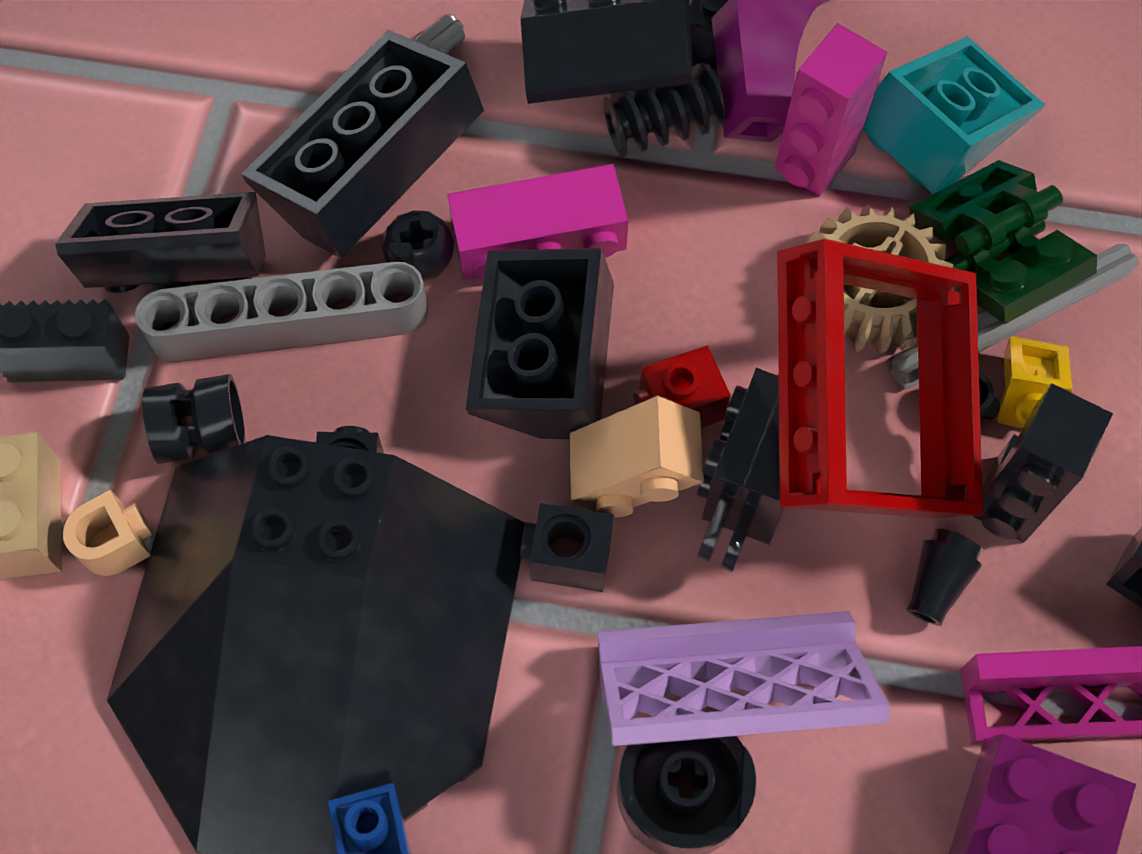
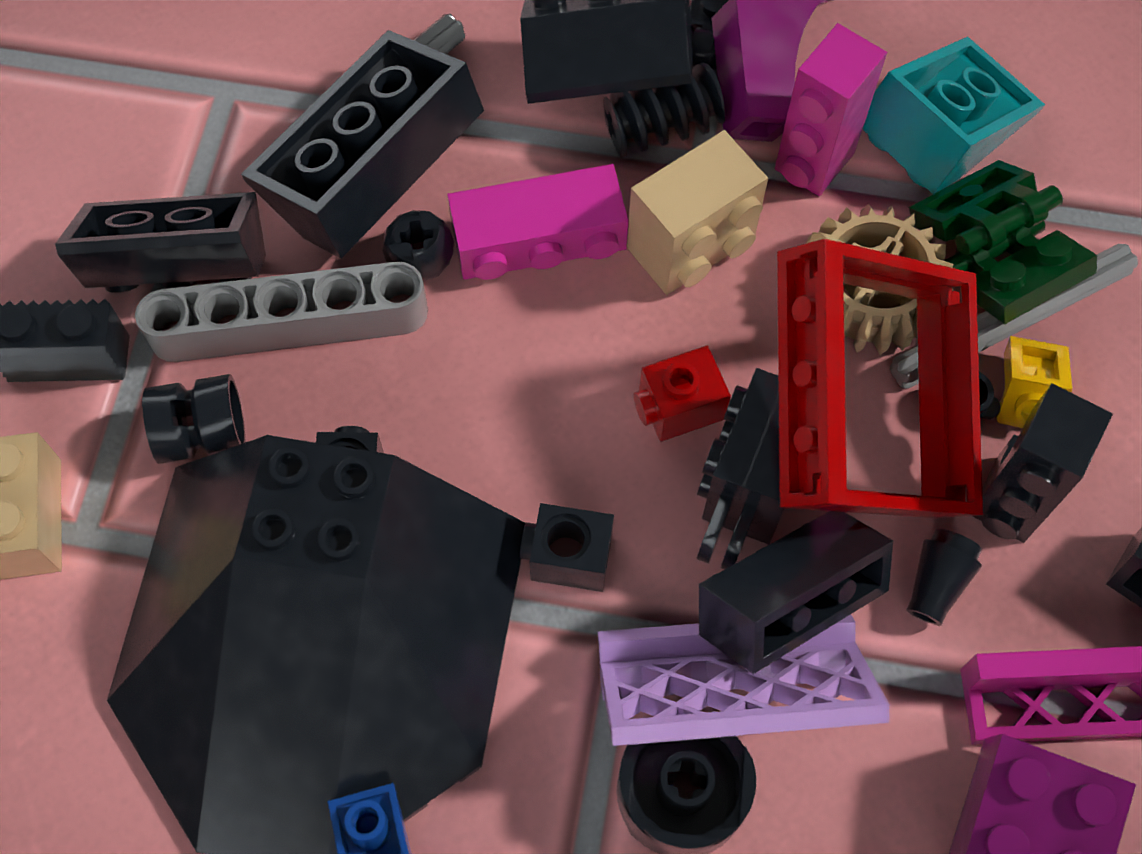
light nougat plate [63,490,153,576] -> none
black slope [466,248,614,439] -> none
light nougat brick [570,396,704,518] -> none
none -> tan brick [627,130,768,295]
none -> black brick [699,511,893,674]

